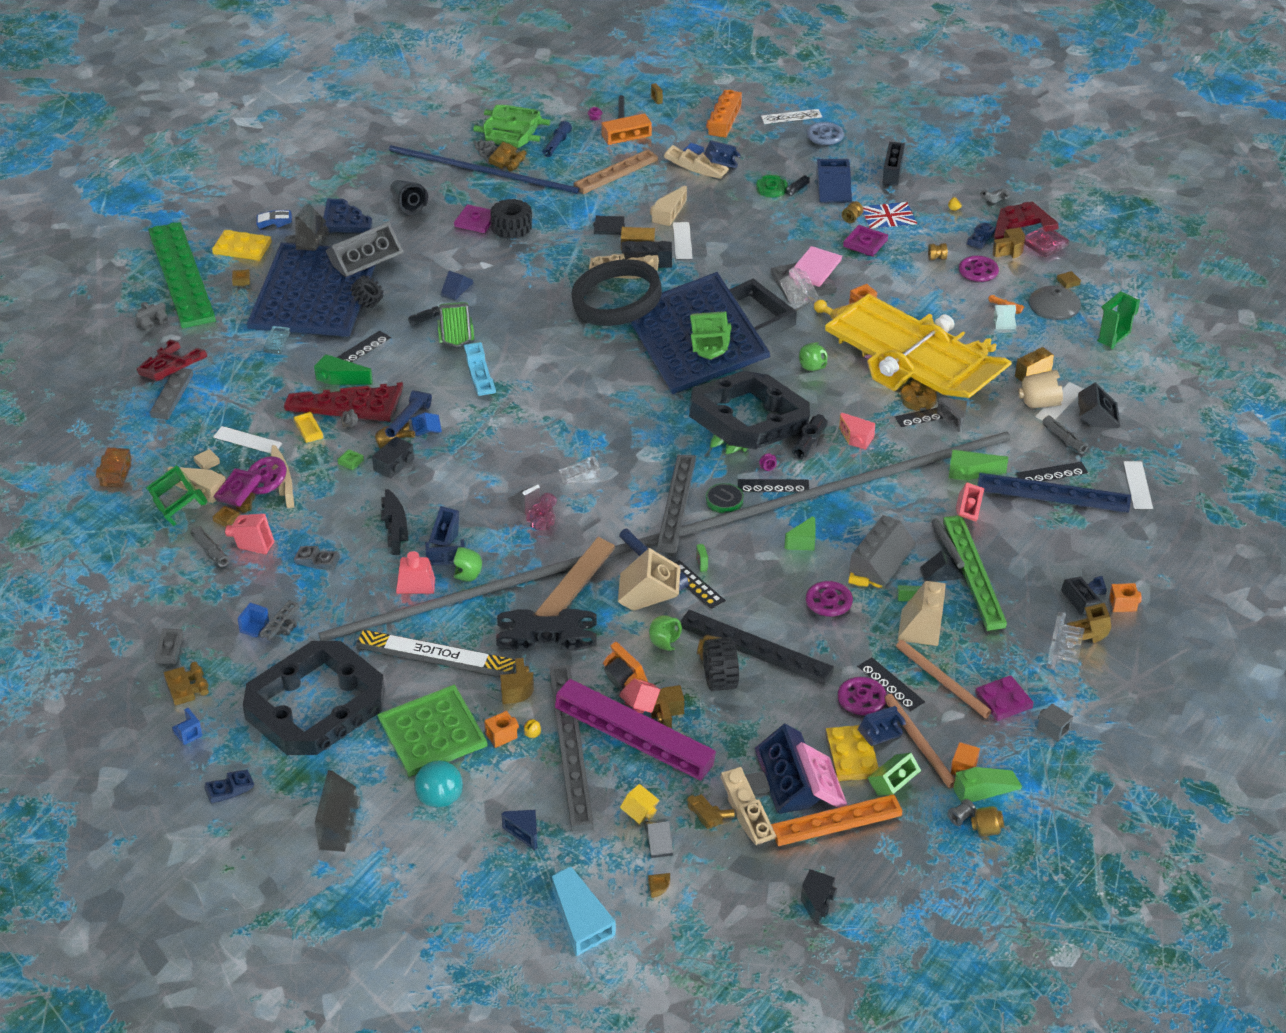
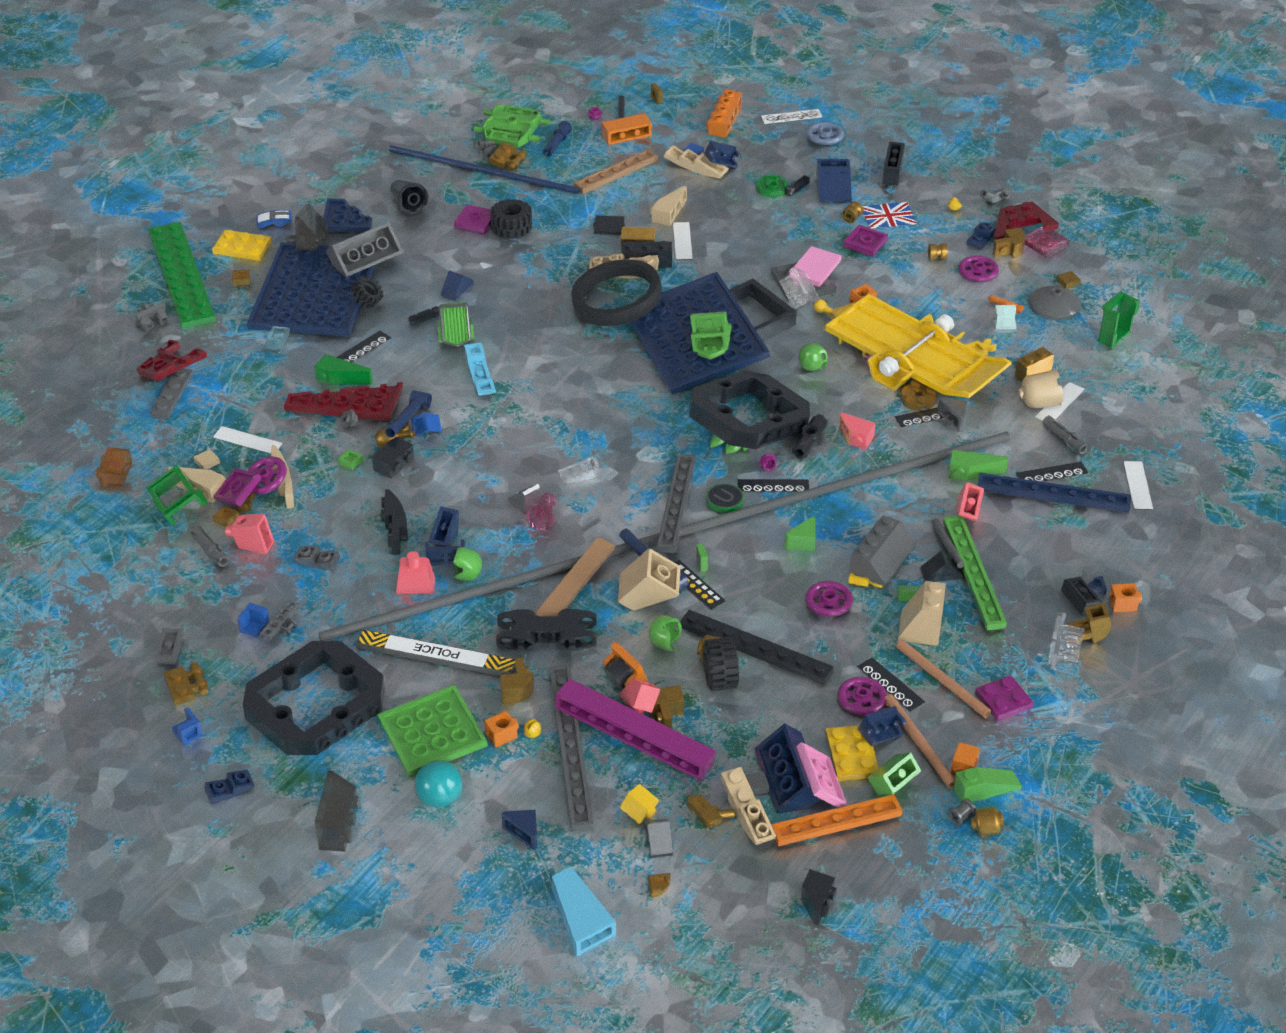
yellow tile [293,412,323,443] -> none
dark grey brick [1037,704,1073,742] -> none
black slope [1078,382,1120,428] -> none

